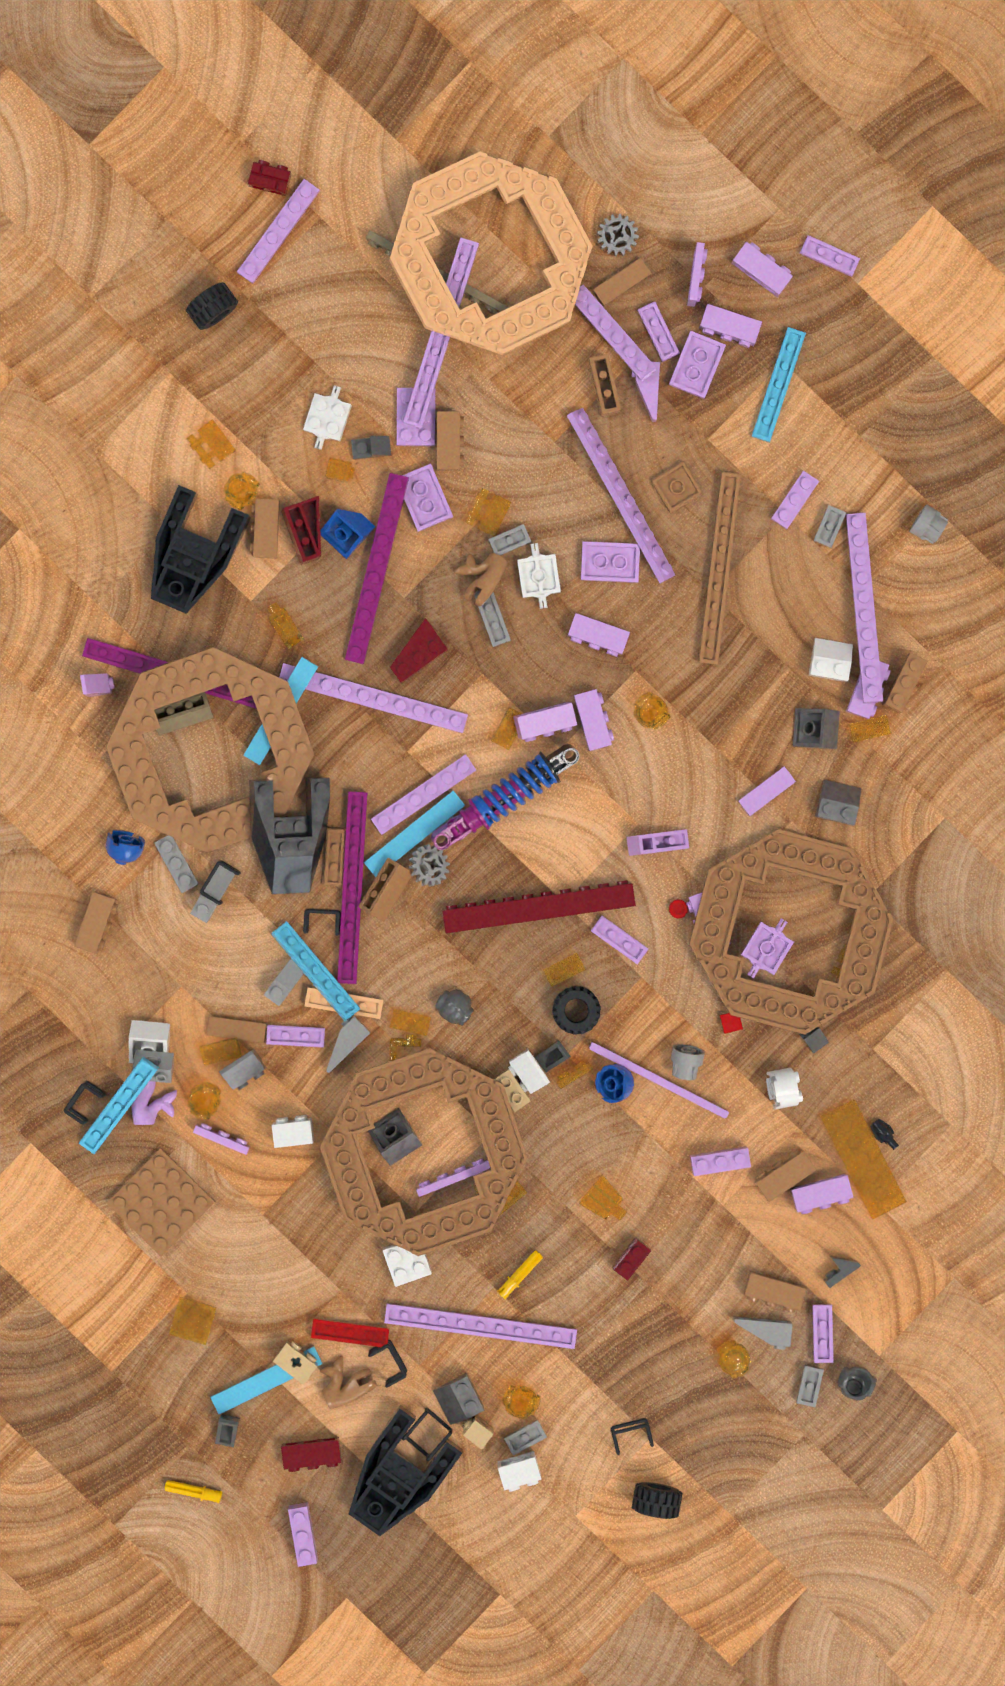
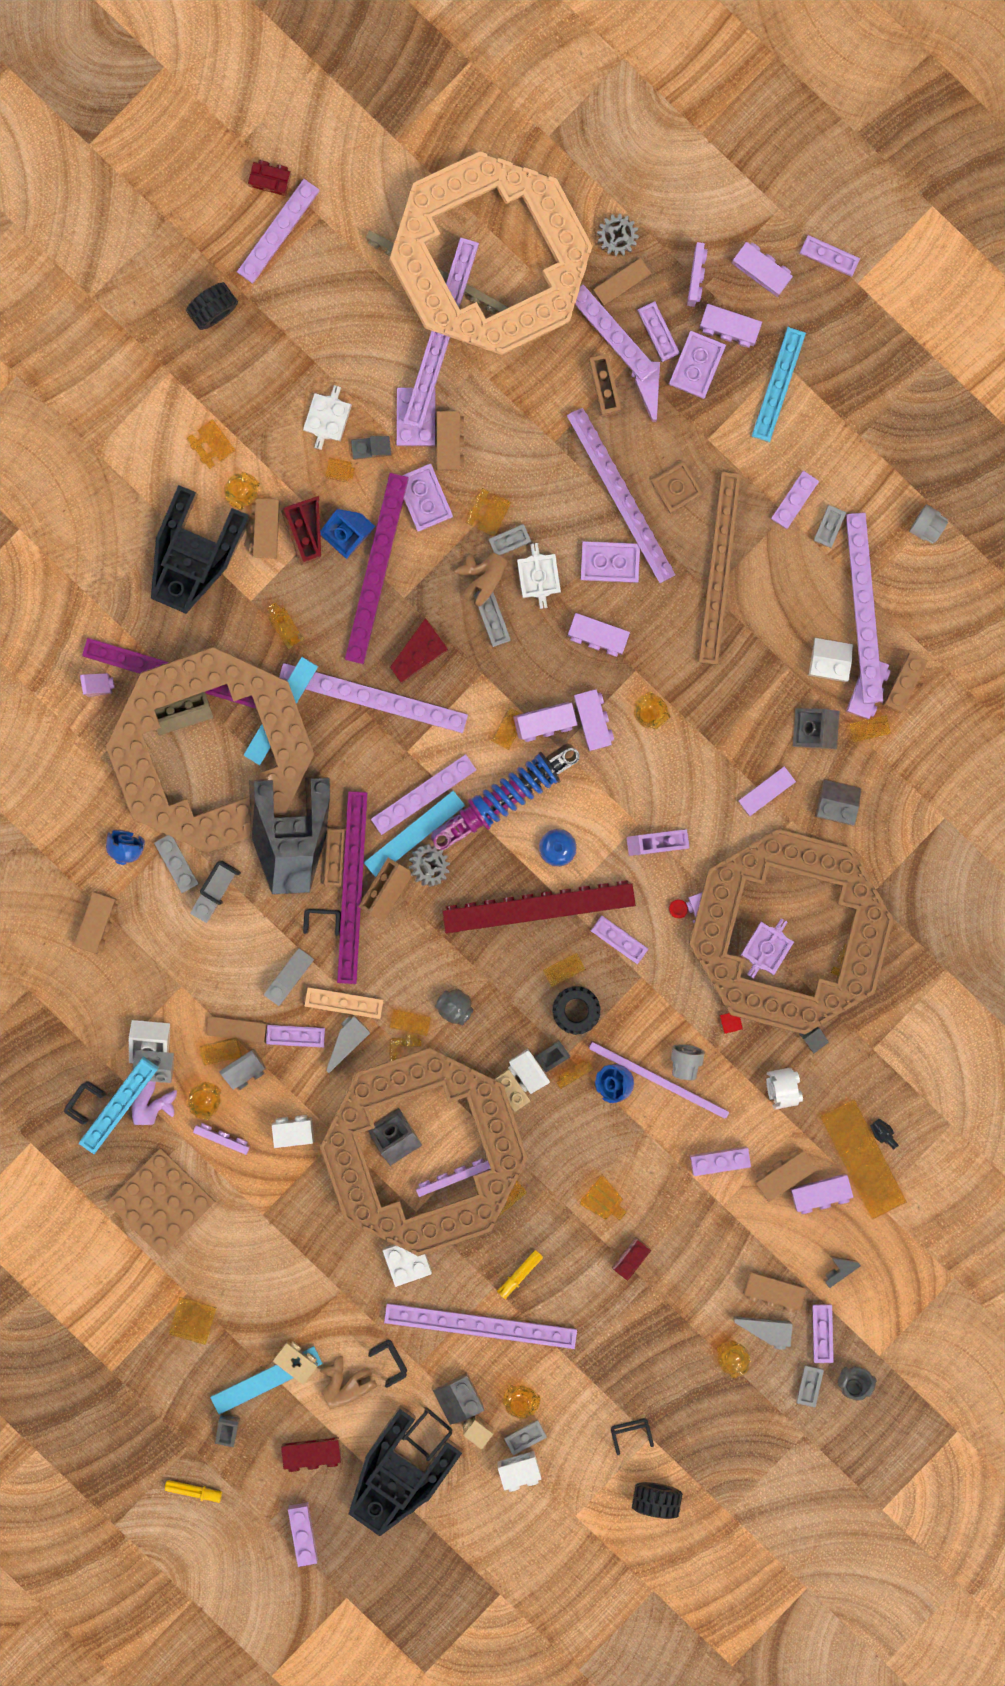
medium azure tile [271,921,360,1021] -> none
red plate [311,1319,389,1347] -> none
none -> blue cylinder [539,829,577,867]

